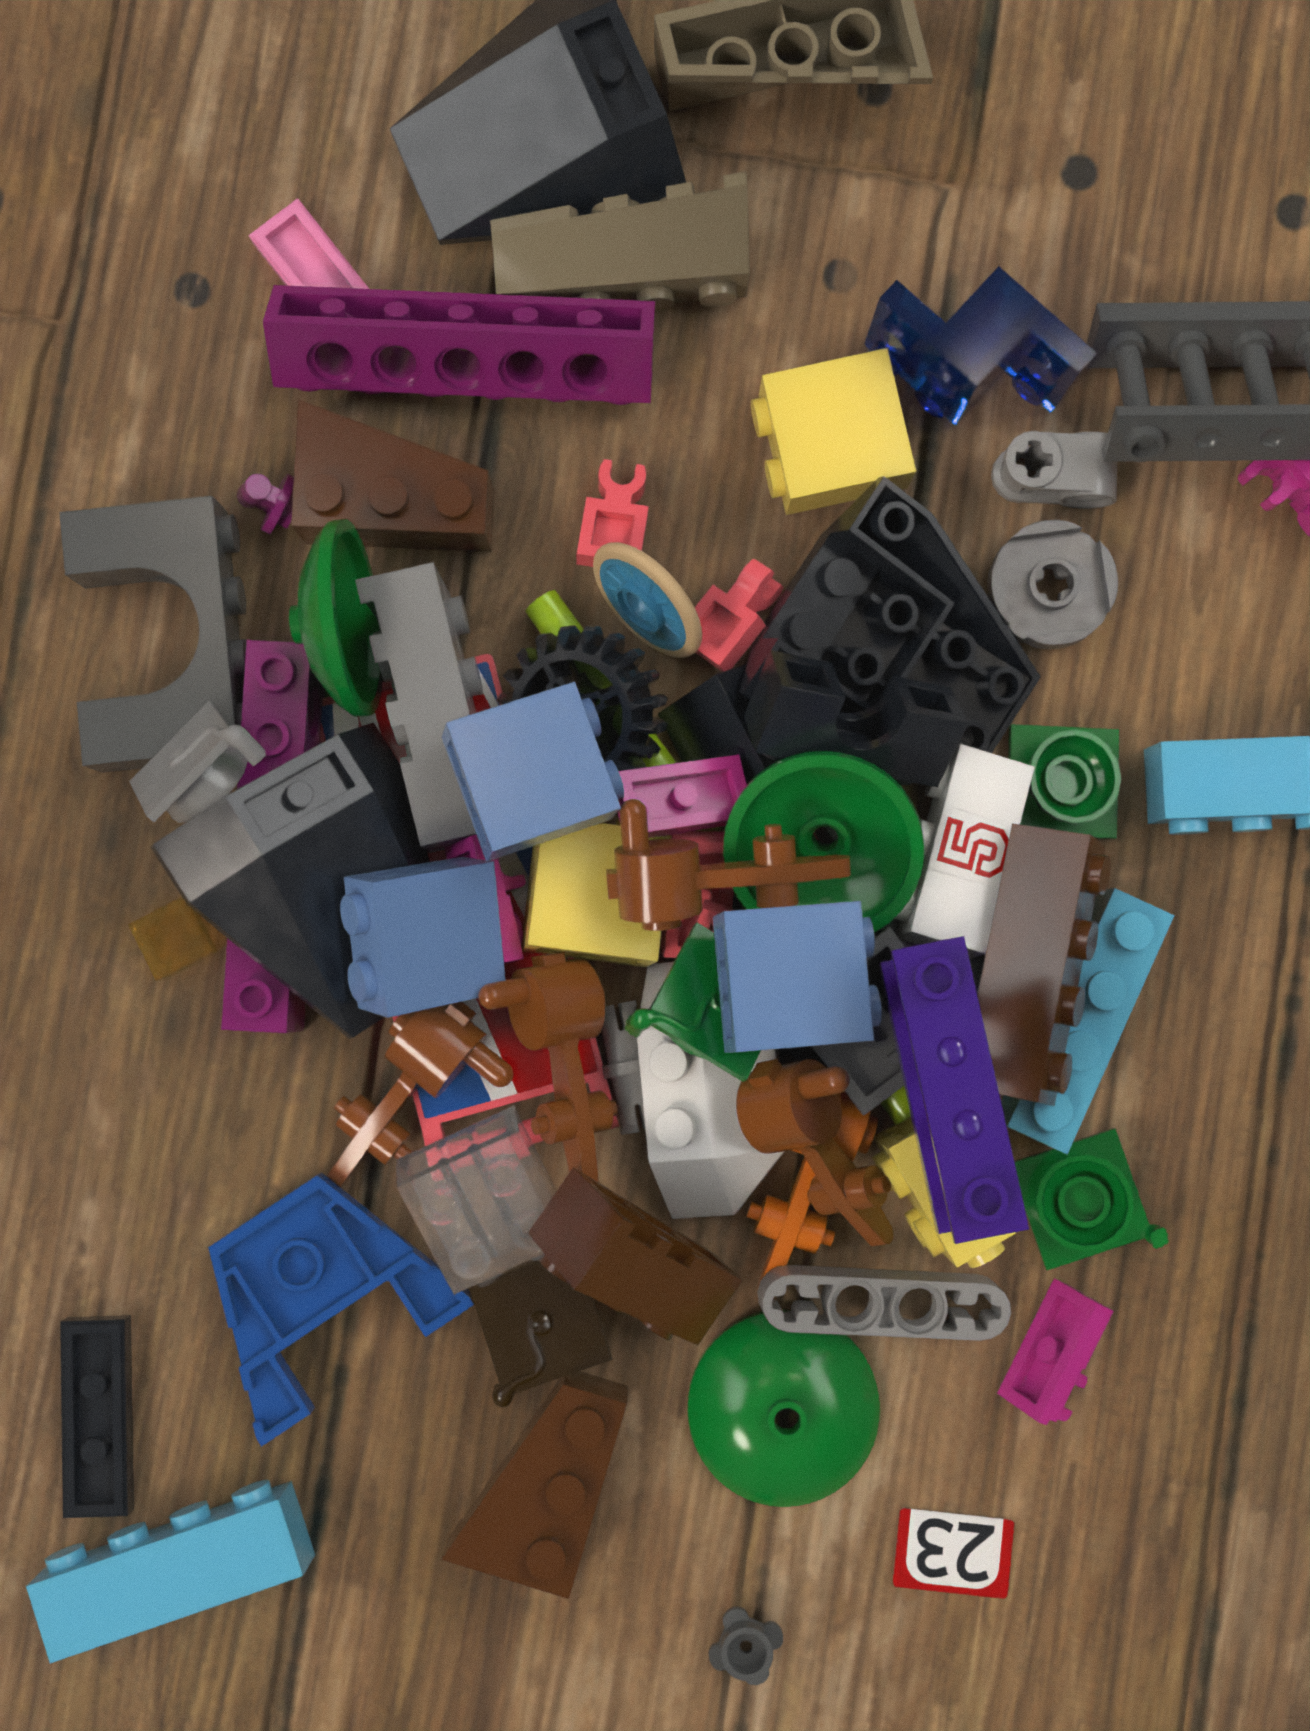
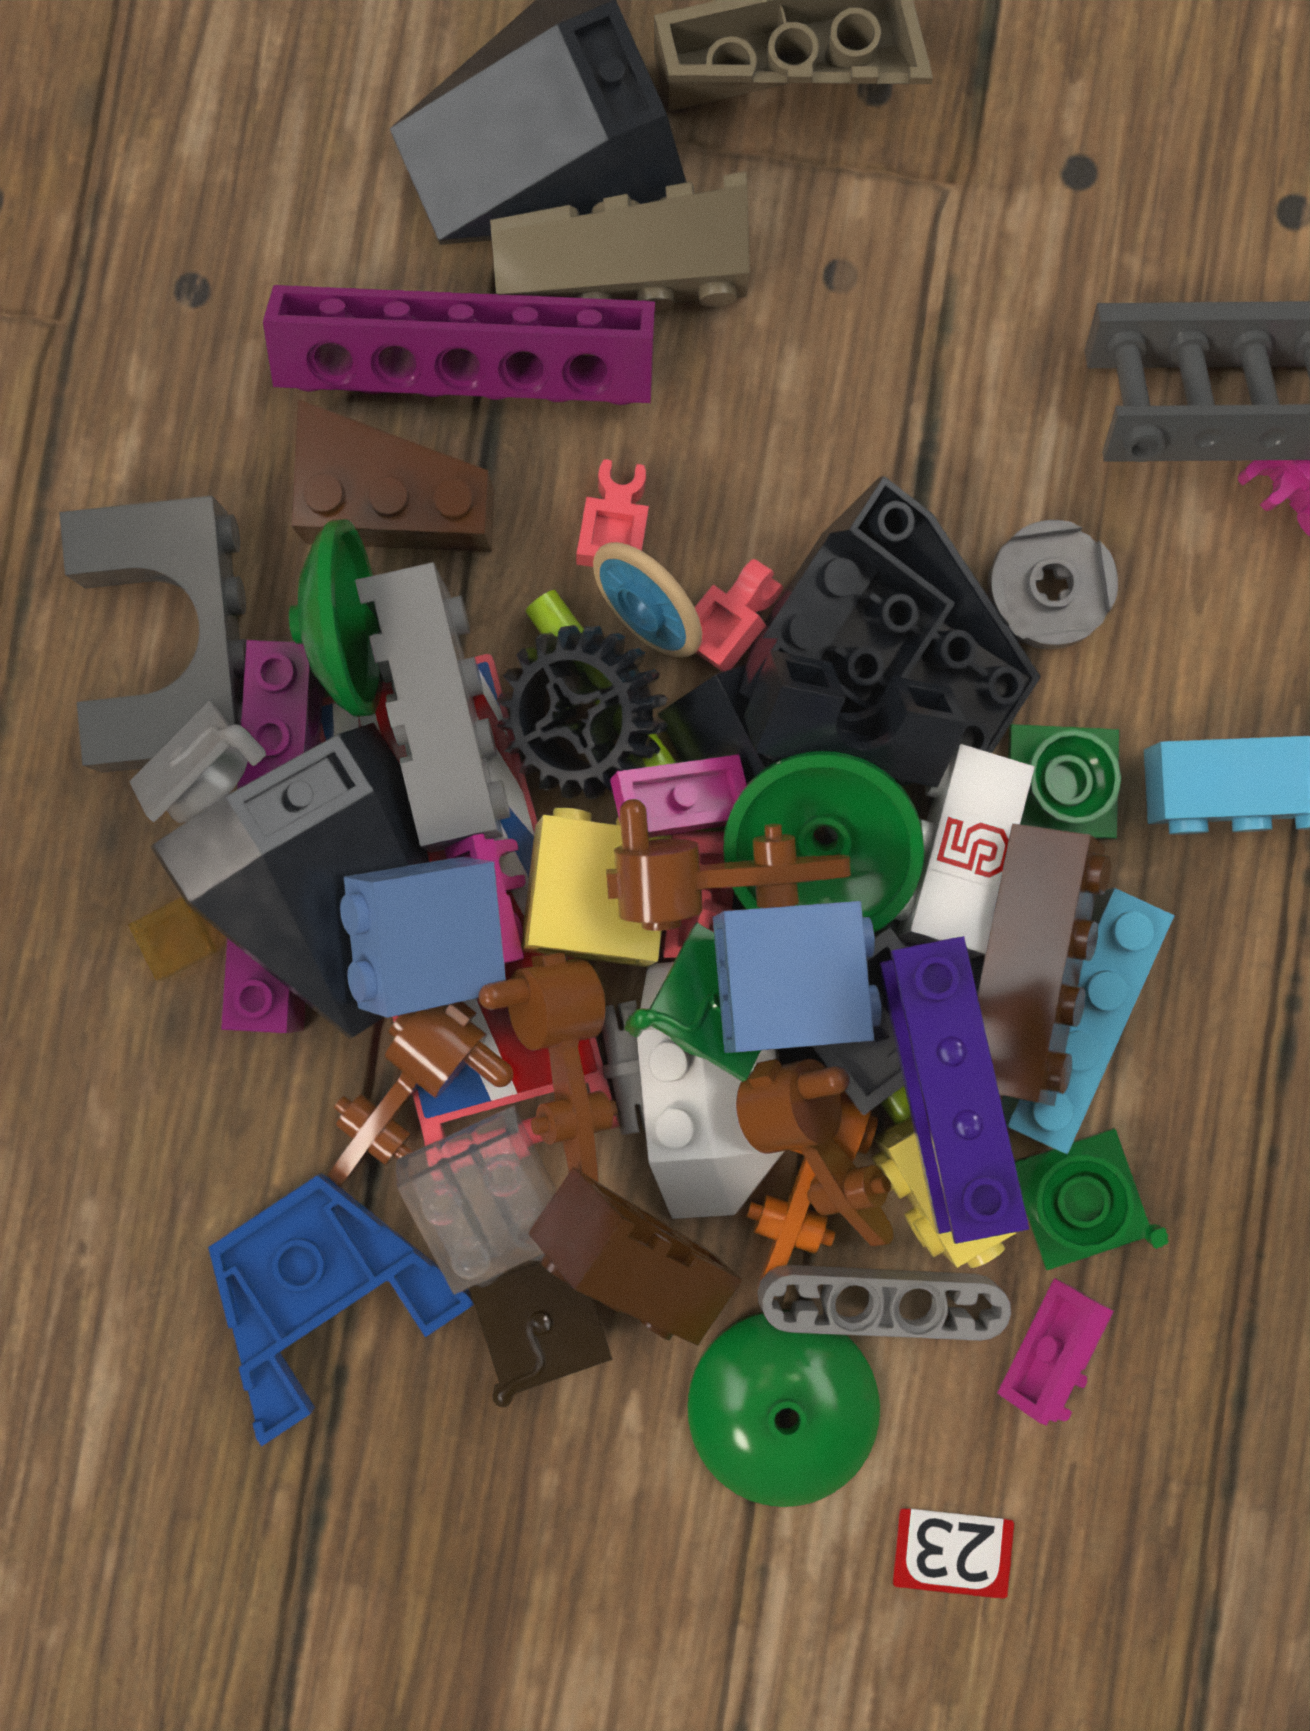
medium azure brick [26,1480,315,1663] -> none
black tile [60,1315,134,1518] -> none
magenta plate [237,473,294,534] -> none
bright pink tile [248,198,369,289] -> none
medium blue brick [441,682,624,862] -> none
reddish brown wedge [441,1371,628,1599] -> none
dark grey plate [708,1606,783,1685] -> none
light yellow brick [751,348,916,515] -> none
clear blue bracket [864,266,1097,426] -> none
light grey piece [991,431,1117,509] -> none

